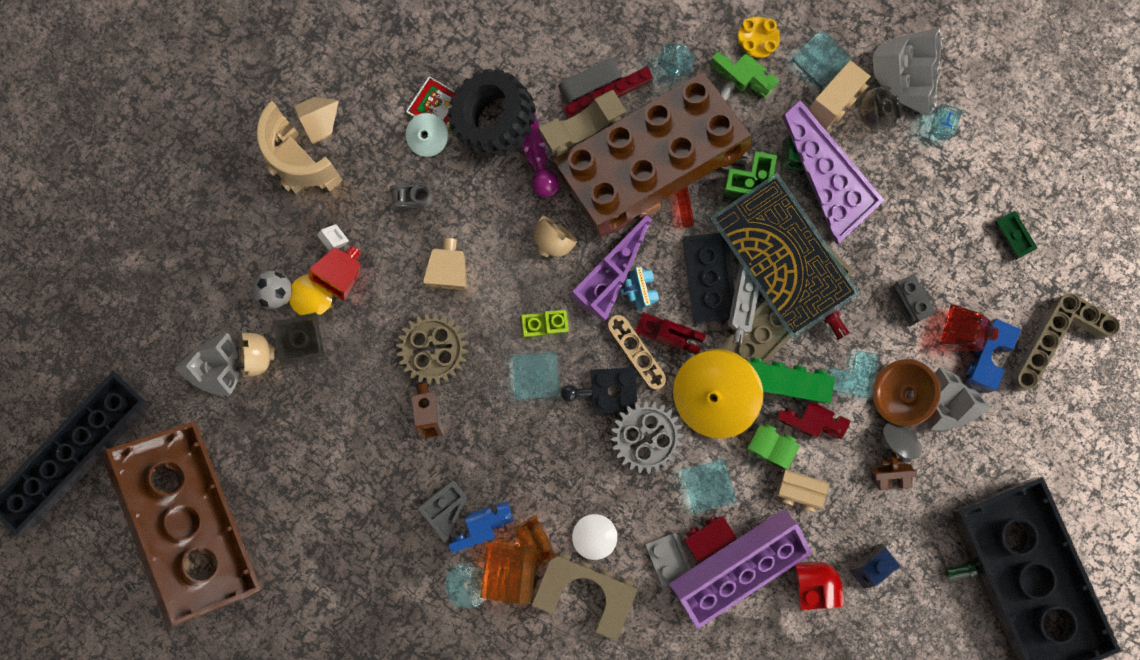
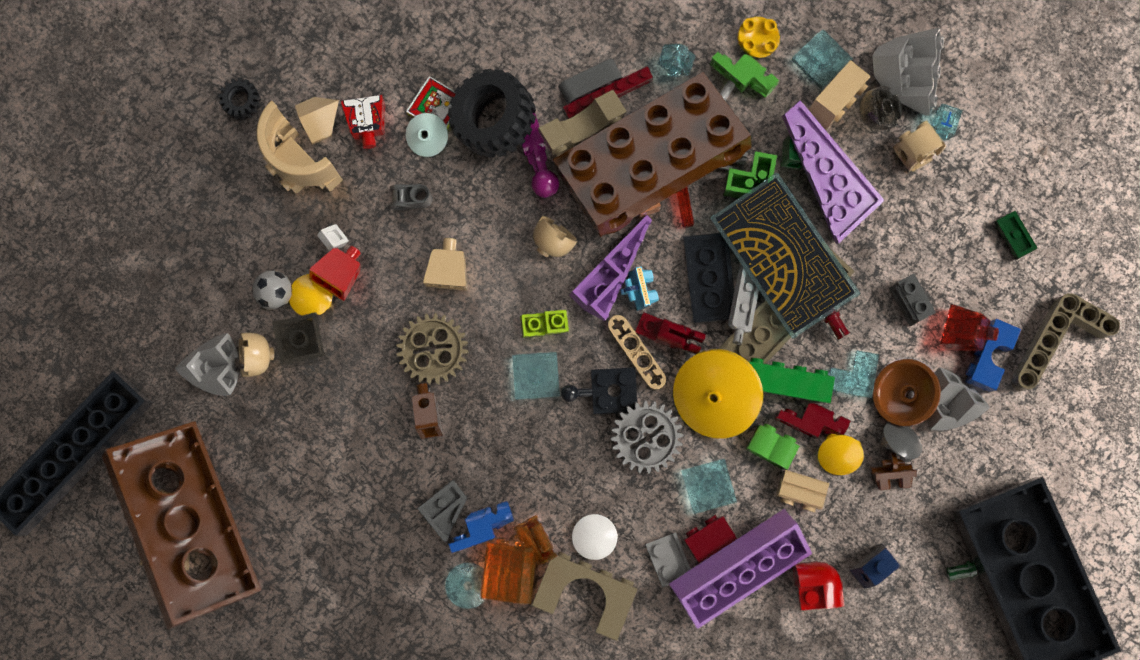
none -> black tyre [218,78,261,120]
none -> torso [341,95,385,149]
none -> yellow dish [818,434,864,475]
none -> tan brick [893,121,946,172]

